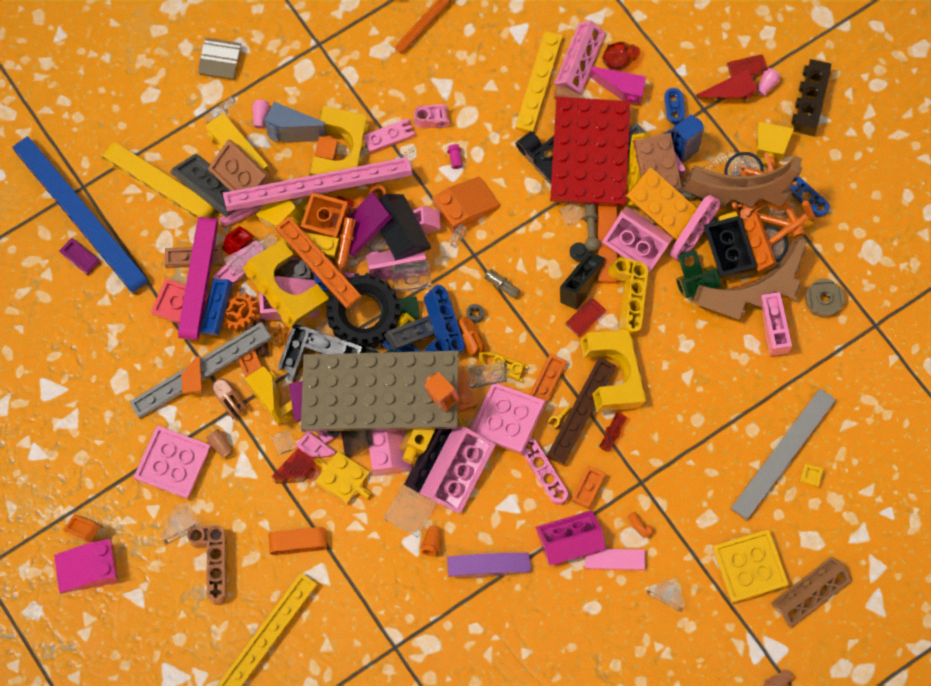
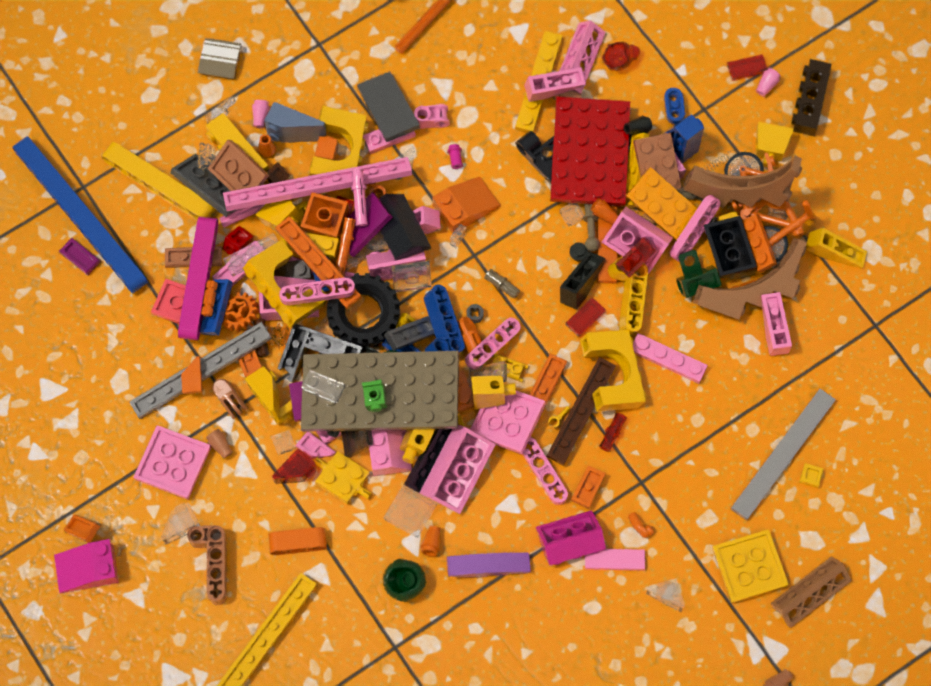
dark green slope [399,296,420,319] -> none
orange brick [424,372,459,412] -> none
dark pink slope [590,66,646,104] -> none
red slope [696,70,757,100] -> none
blue beam [790,176,830,218] -> none
dark tan plate [805,279,845,317] -> none
none -> clear tile [198,142,216,170]
none -> orange axle [201,280,218,317]
none -> orange cone [258,134,276,157]
none -> reddish brown plate [266,162,290,184]
none -> bright pink beam [280,278,355,305]
none -> clear tile [301,370,346,403]
none -> bright pink pin [351,168,368,227]
none -> dark grey tile [357,71,420,142]
none -> bright green brick [362,380,387,412]
none -> dark green hair [383,559,426,602]
none -> bright pink beam [465,318,521,370]
none -> yellow torso [471,376,516,410]
none -> bright pink slope [524,67,586,102]
none -> orange cone [590,198,619,224]
none -> clear red slope [616,237,659,278]
none -> pearl dark grey cone [624,116,652,134]
none -> bright pink plate [633,333,708,384]
none -> yellow slope [806,228,867,269]

